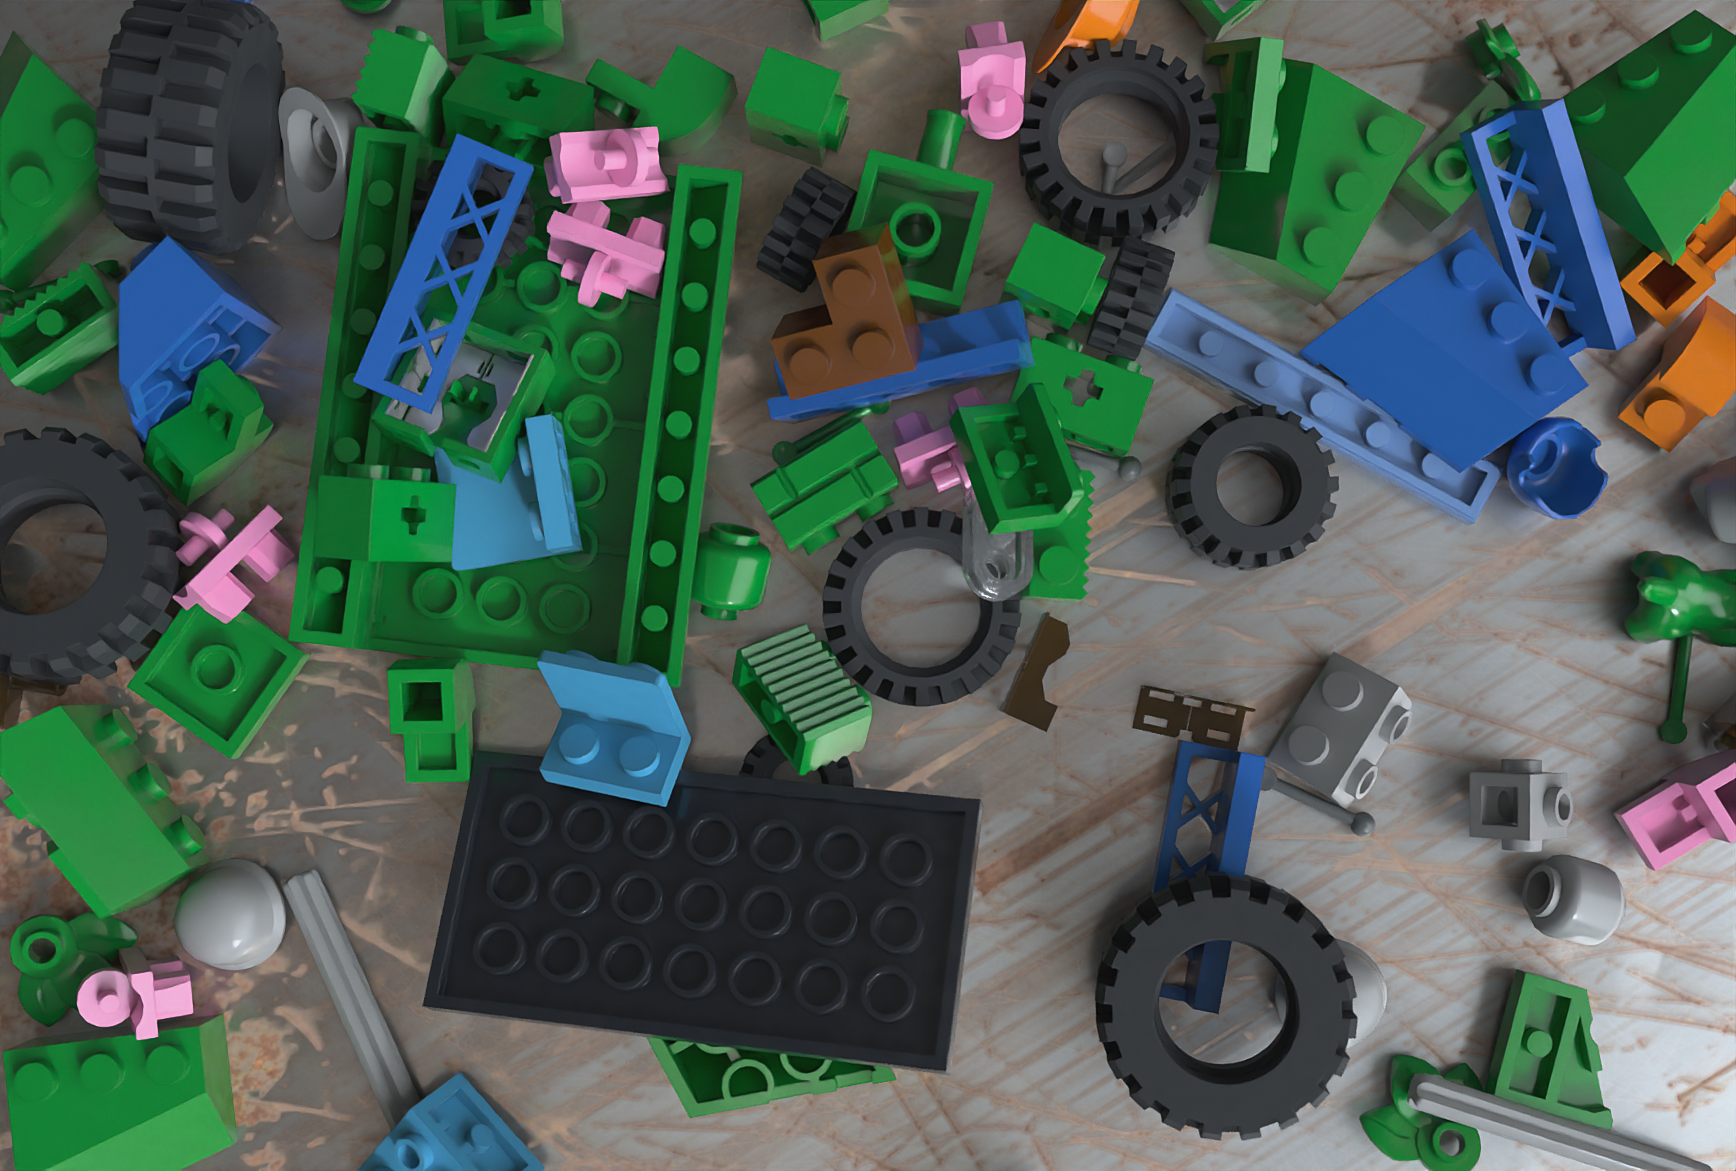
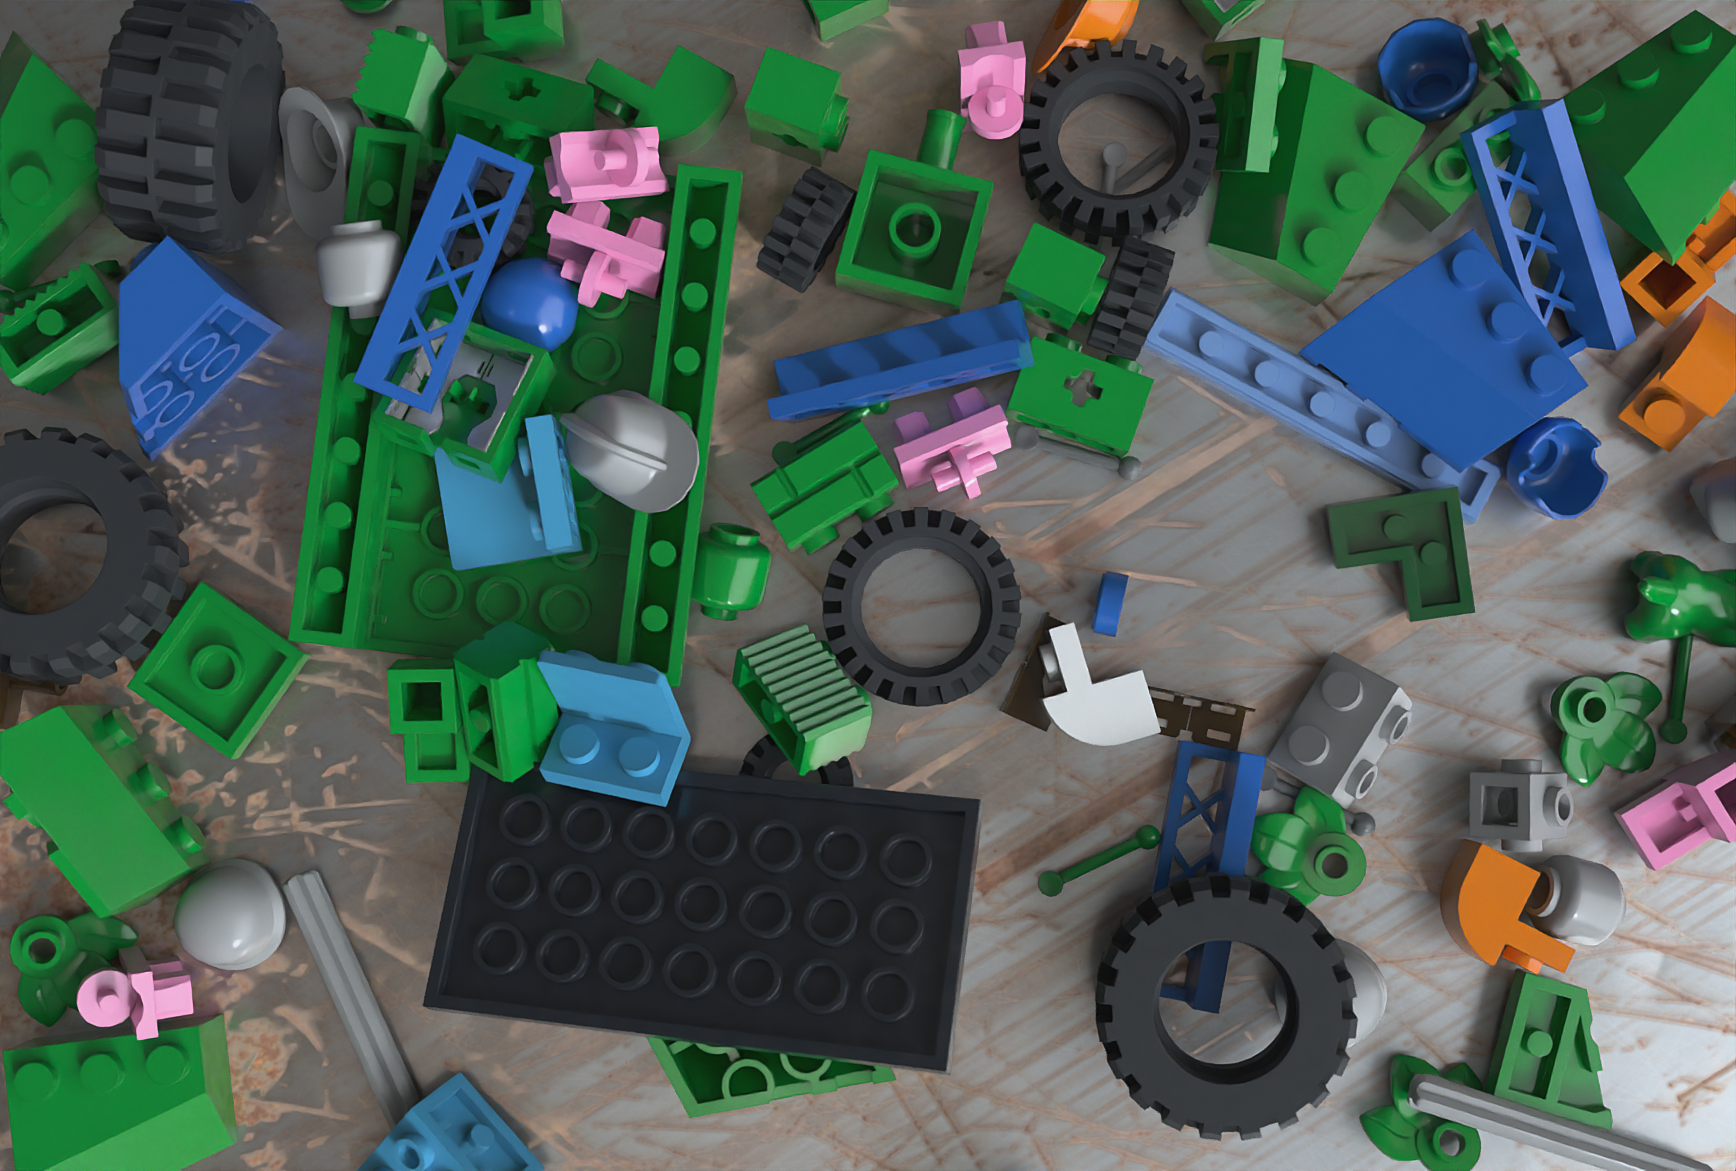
green brick [143,358,274,506] -> none
bright pink hips [172,505,296,624] -> none
green brick [314,463,456,562] -> none
reddish brown brick [770,222,925,401] -> none
green bracket [949,382,1084,535] -> none
clear plate [963,485,1033,602] -> none
green brick [1019,470,1096,603] -> none
black tyre [1165,404,1339,570] -> none
none -> light grey head [315,220,404,319]
none -> green brick [453,621,562,782]
none -> blue hair [480,257,579,353]
none -> light grey piece [558,389,699,513]
none -> white brick [1038,622,1161,746]
none -> green hinge [1038,824,1161,897]
none -> blue tile [1091,571,1129,637]
none -> green plate [1250,786,1367,907]
none -> dark green plate [1325,484,1475,622]
none -> blue hair [1377,17,1479,123]
none -> orange brick [1440,839,1576,975]
none -> green plate [1550,671,1662,788]

